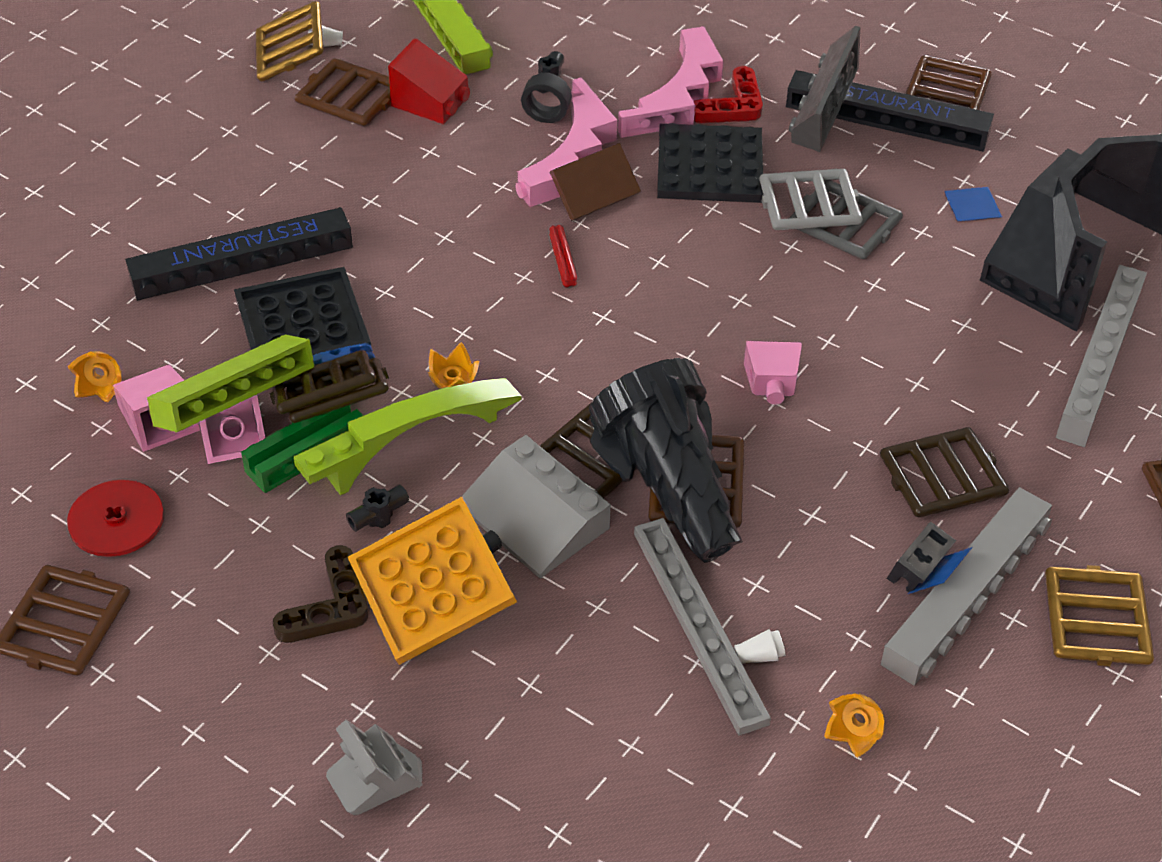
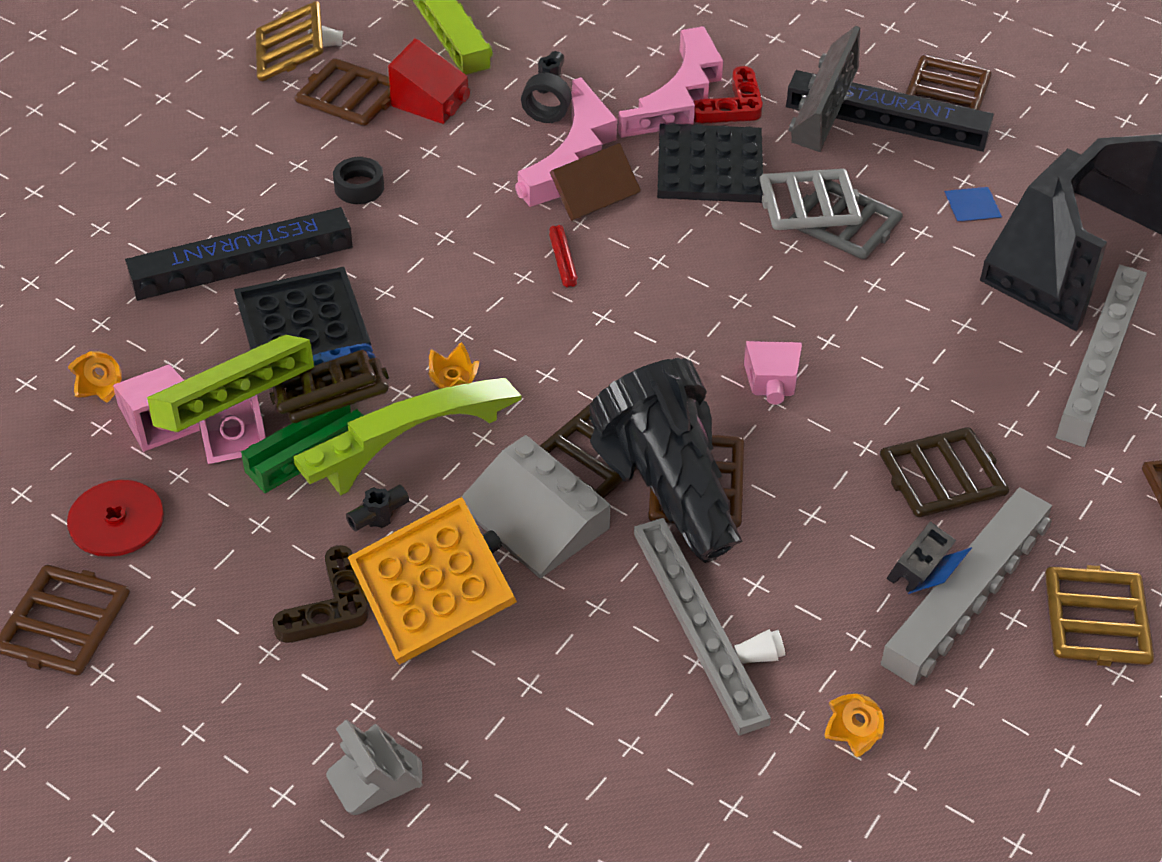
none -> black tyre [333,156,384,204]

